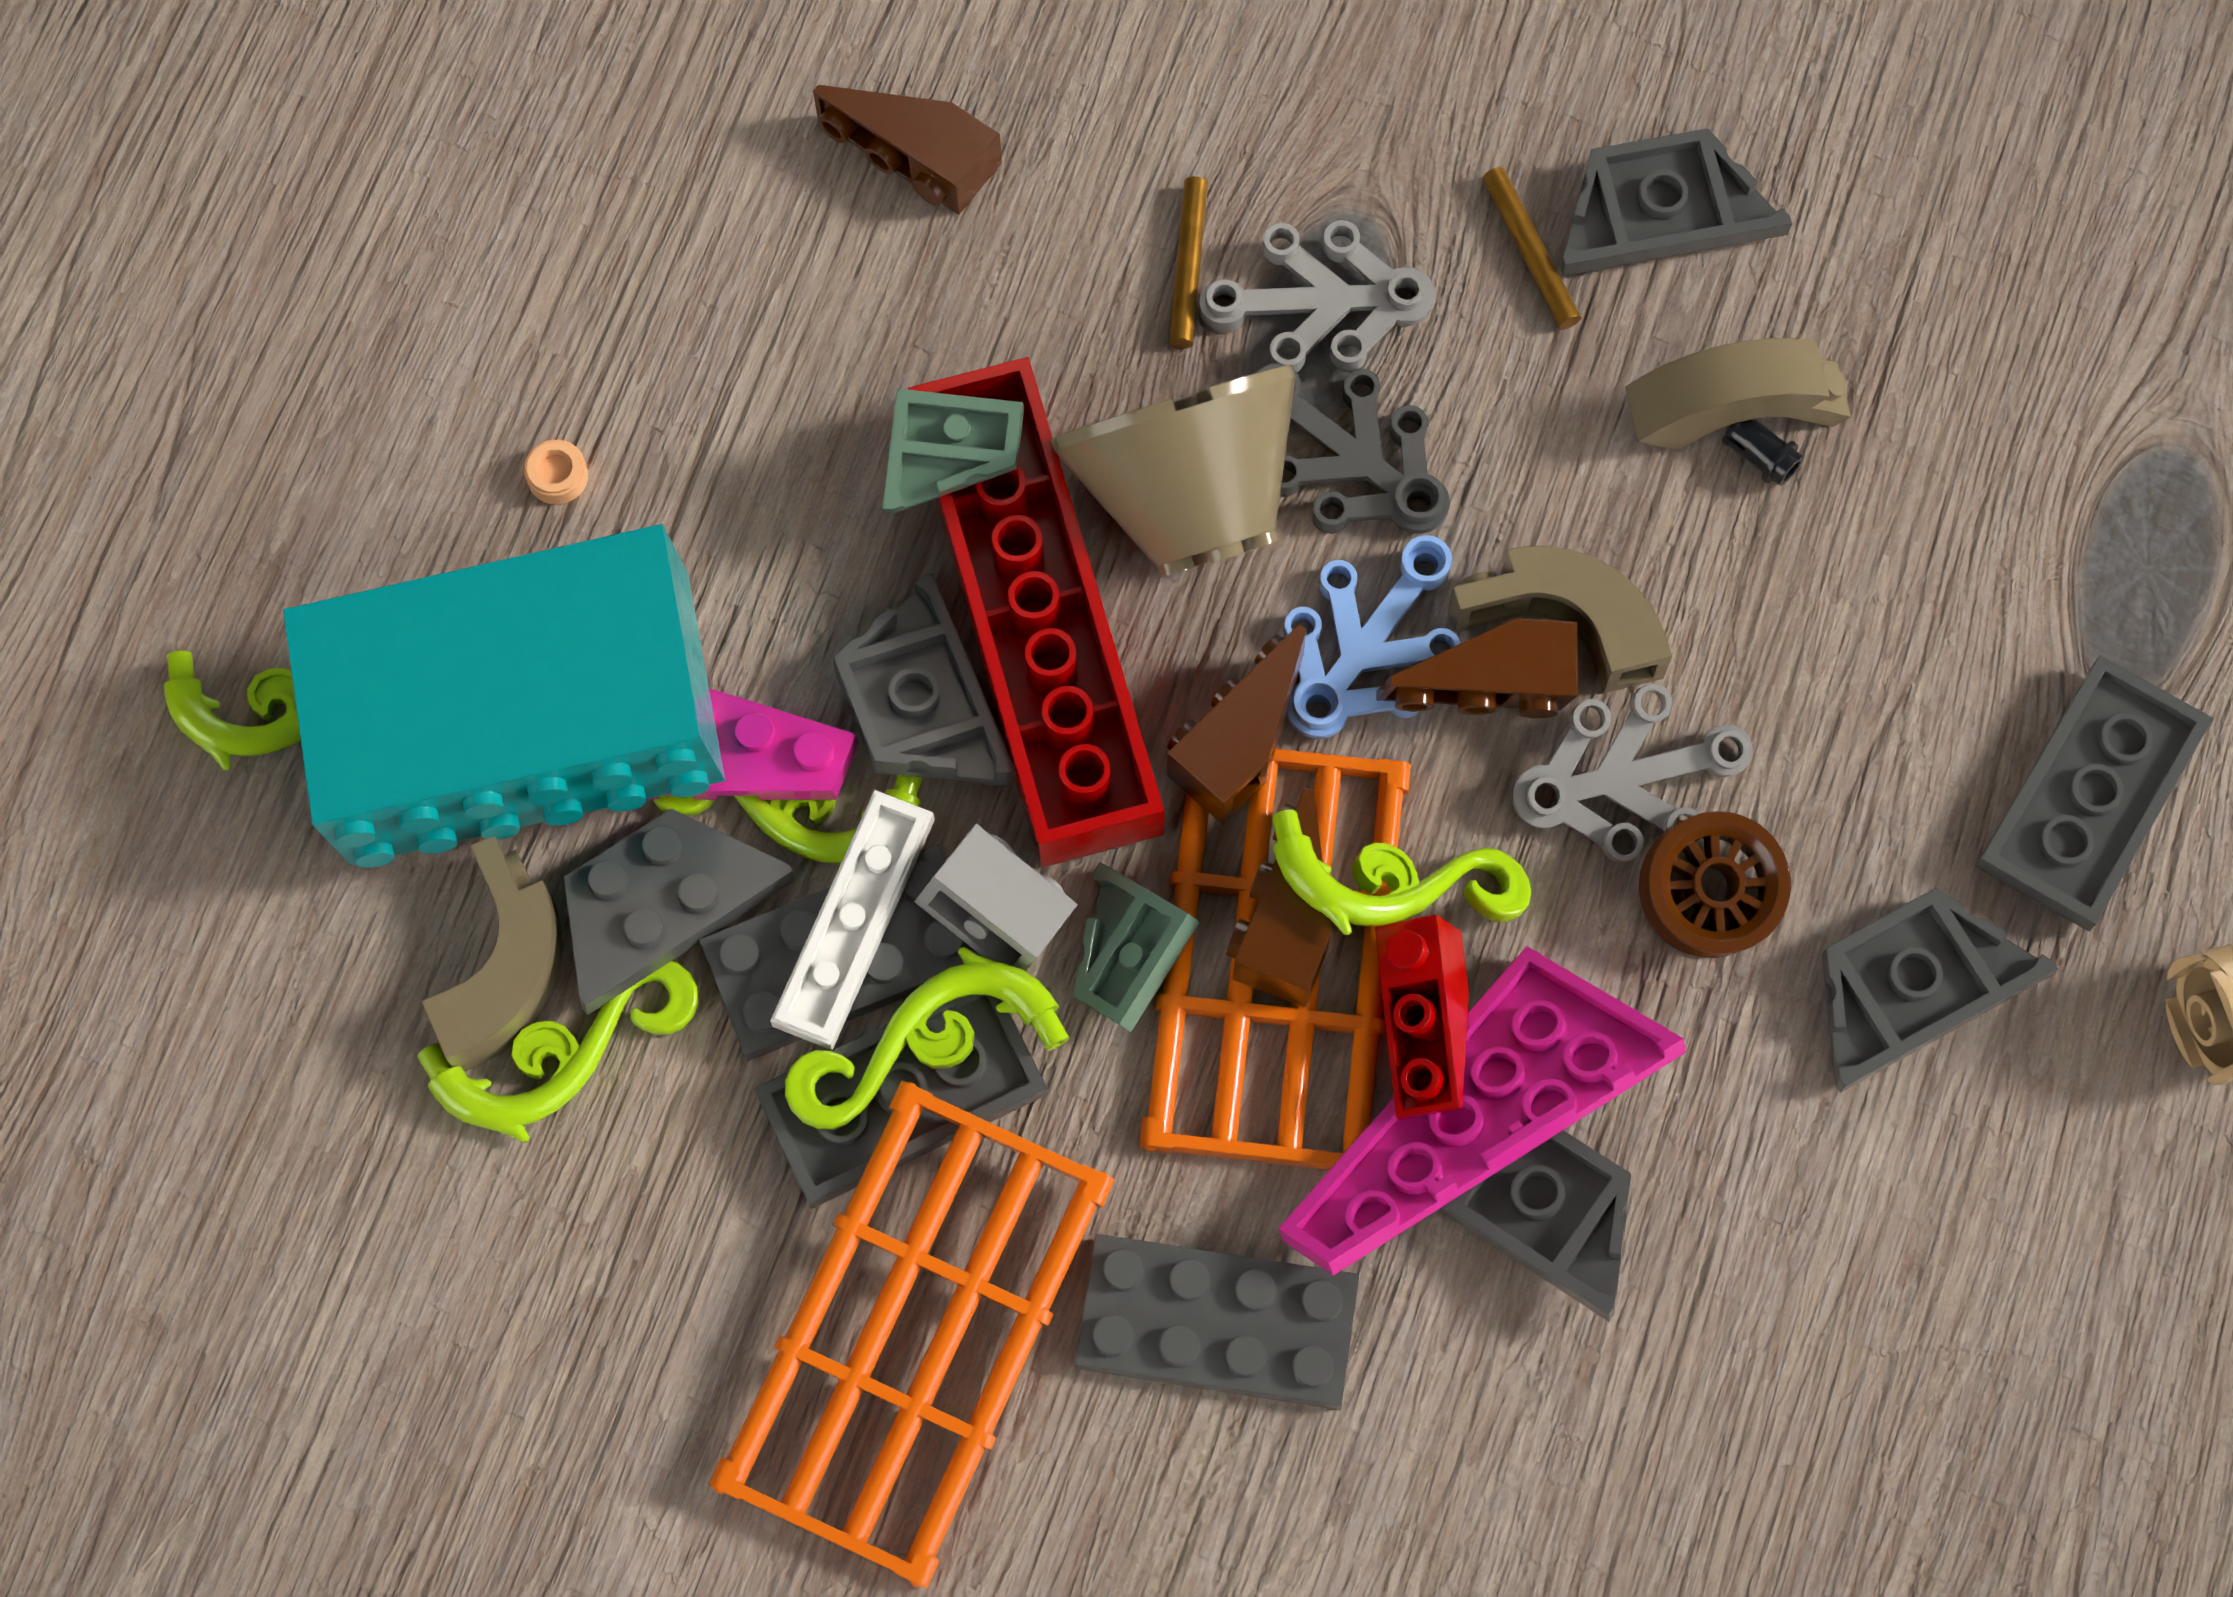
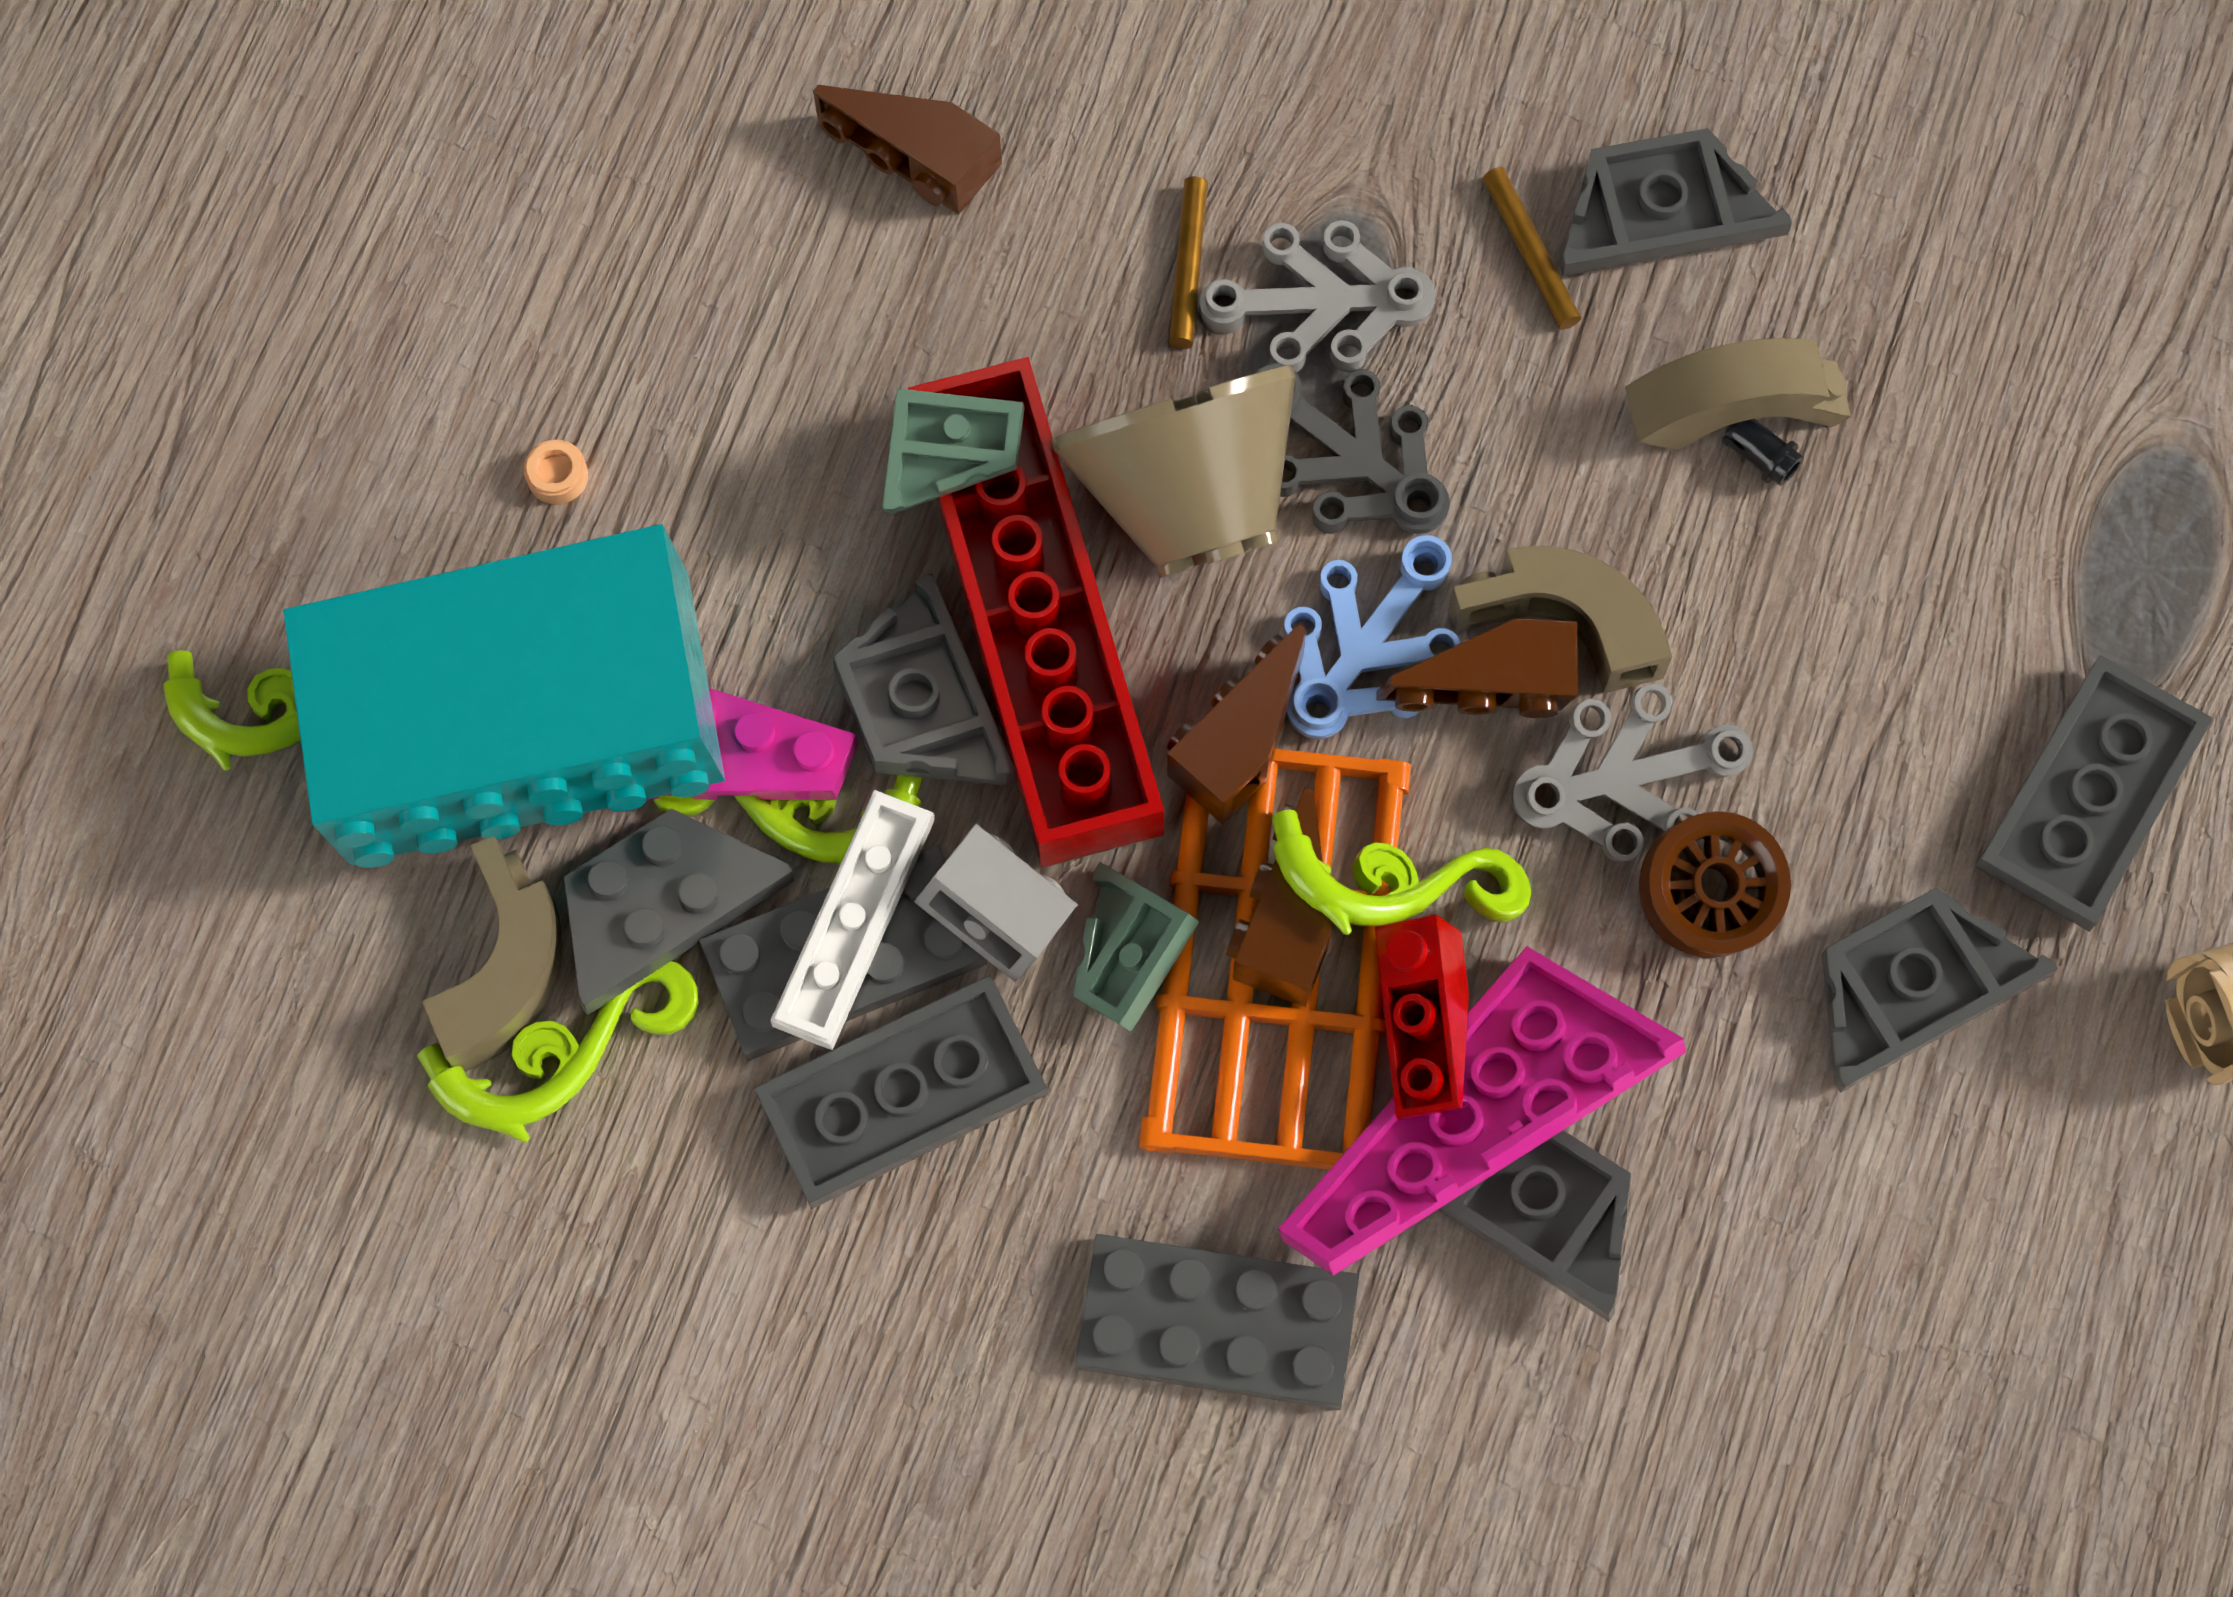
orange door [708,1081,1115,1589] -> none
lime plant [785,947,1070,1130] -> none

